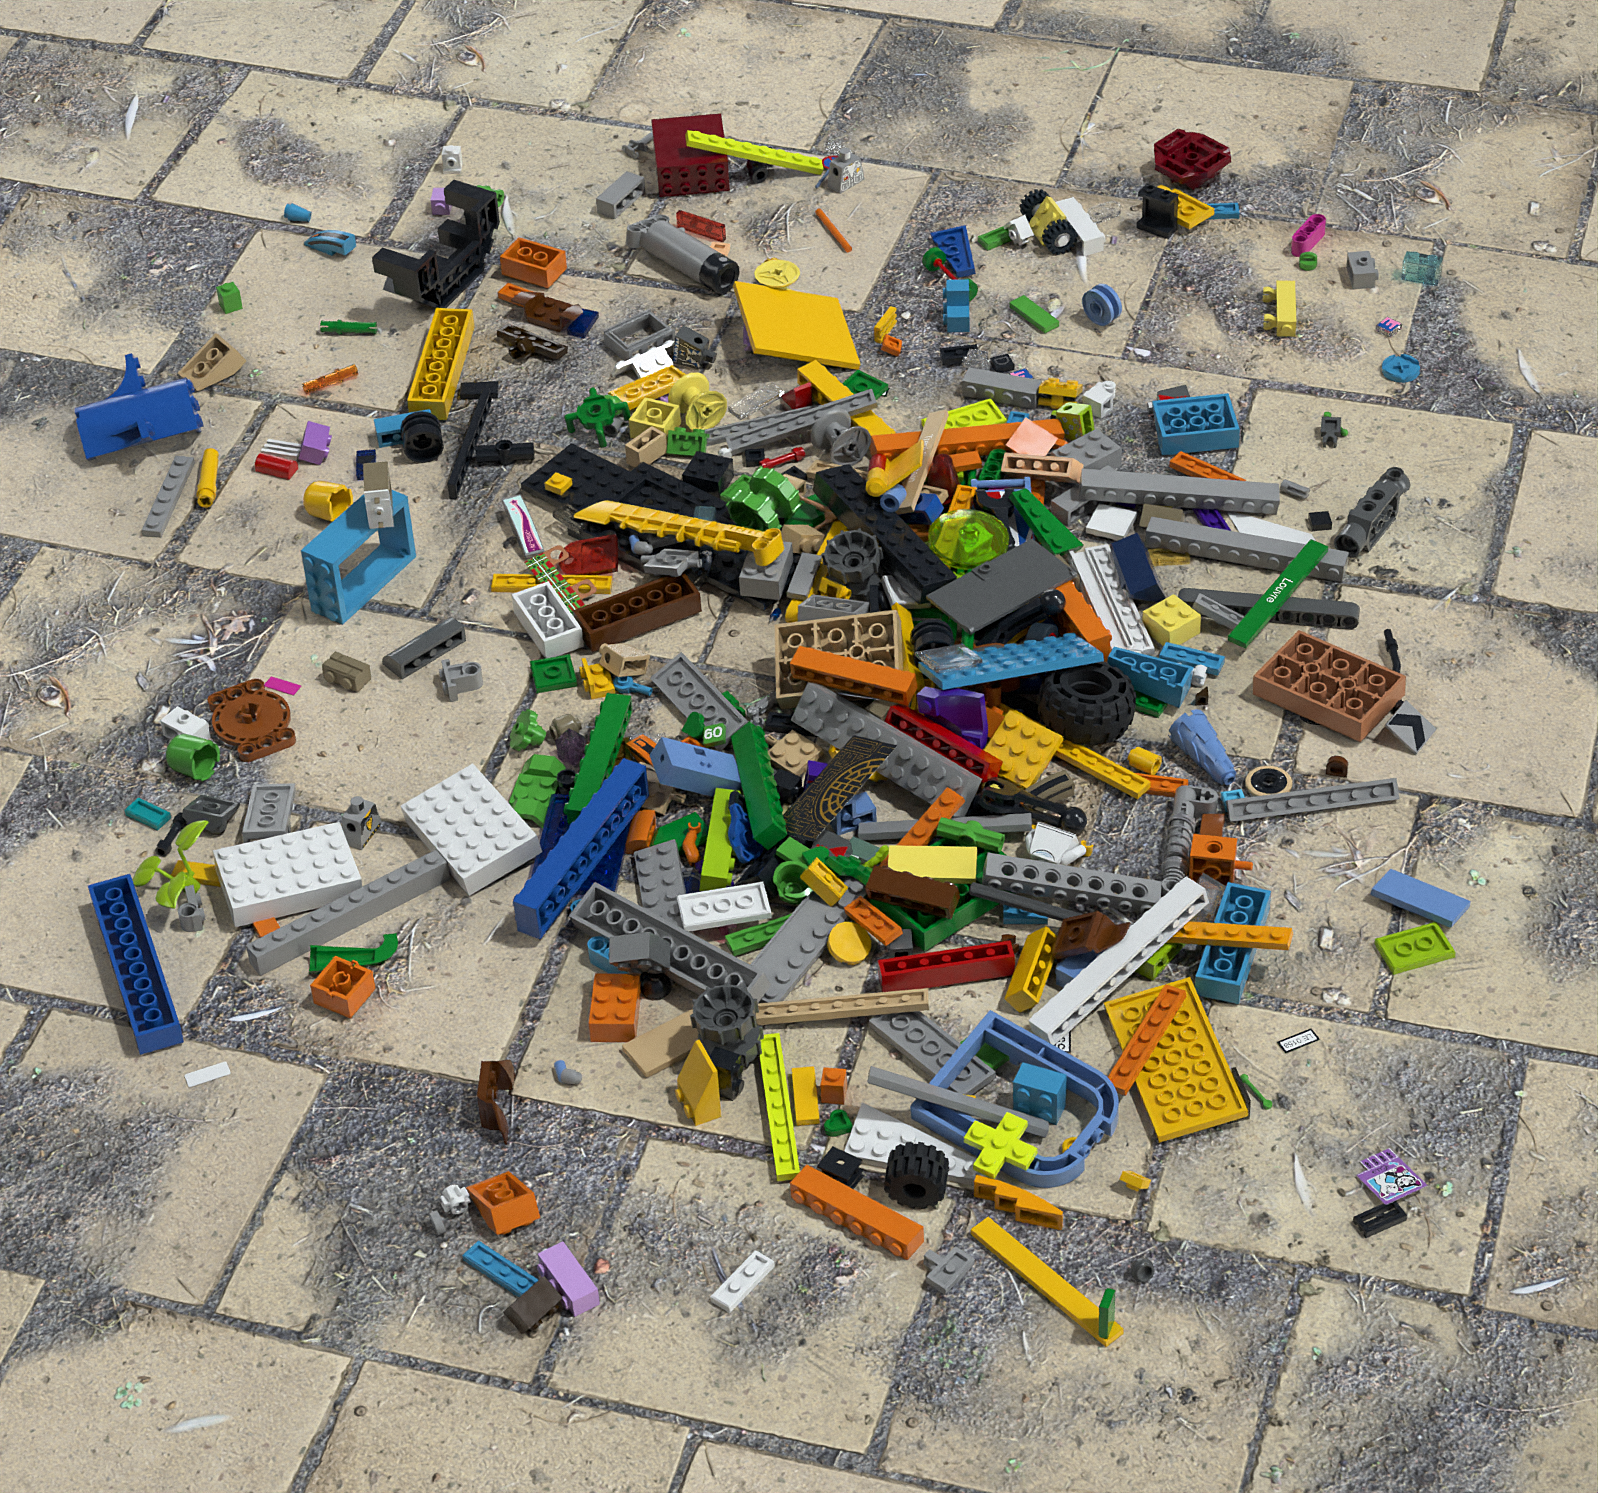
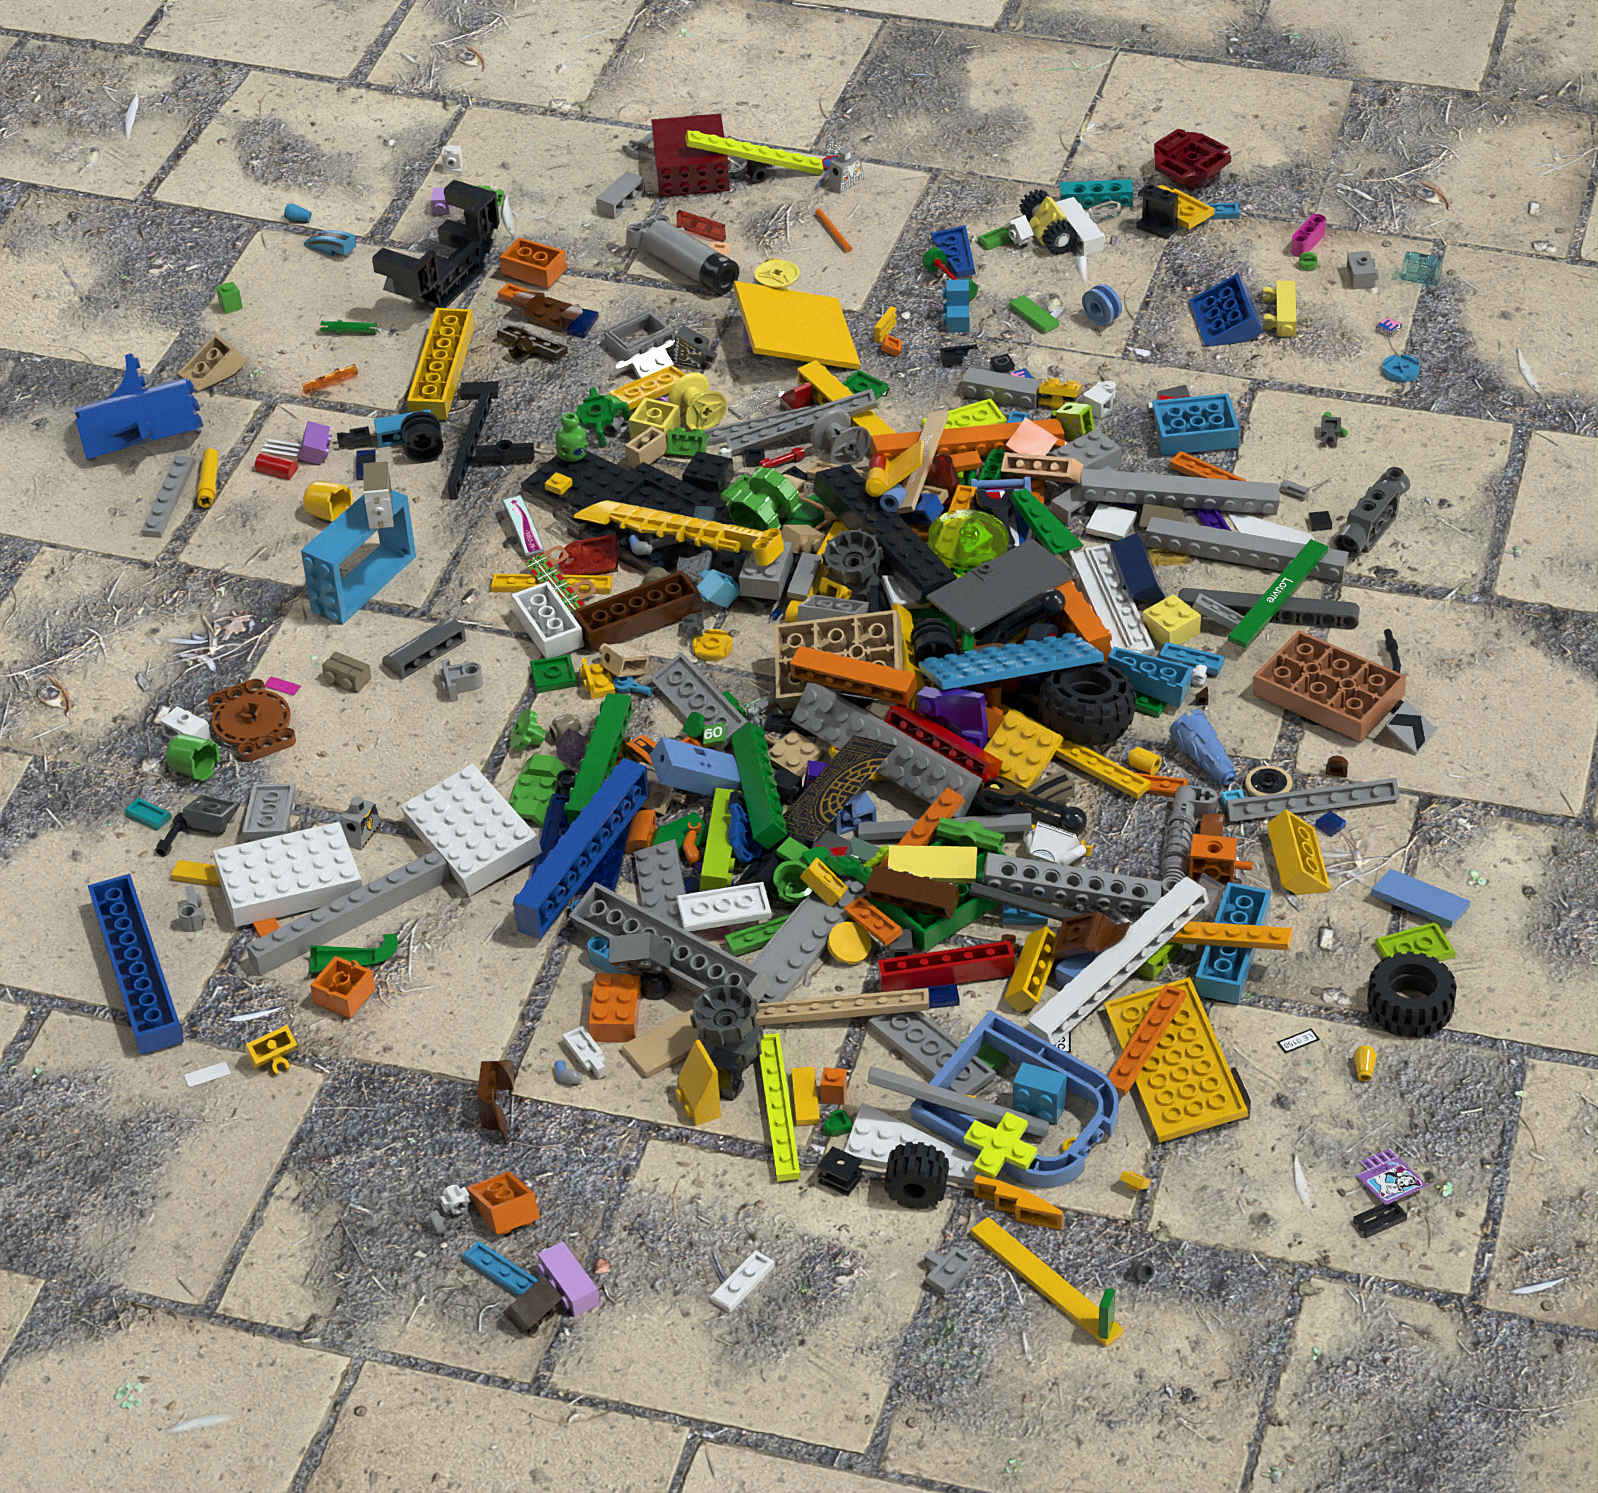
lime plant [132,820,209,909] -> none
light grey plate [641,549,702,577] -> none
orange brick [790,1164,924,1260] -> none
clear piece [915,644,983,673] -> none
bright green hinge [1240,1074,1272,1110] -> none
none -> yellow brick [245,1025,297,1075]
none -> black plate [336,426,372,448]
none -> bright green piece [555,413,588,462]
none -> white hinge [562,1026,607,1079]
none -> dark grey plate [682,613,705,639]
none -> yellow tile [693,629,733,661]
none -> medium azure brick [697,568,740,608]
none -> clear blue tile [912,984,960,1009]
none -> teal brick [1060,179,1133,209]
none -> blue slope [1189,273,1264,347]
none -> yellow slope [1267,809,1331,895]
none -> clear blue tile [1315,810,1346,837]
none -> yellow cone [1354,1045,1377,1082]
none -> black tyre [1367,951,1457,1038]

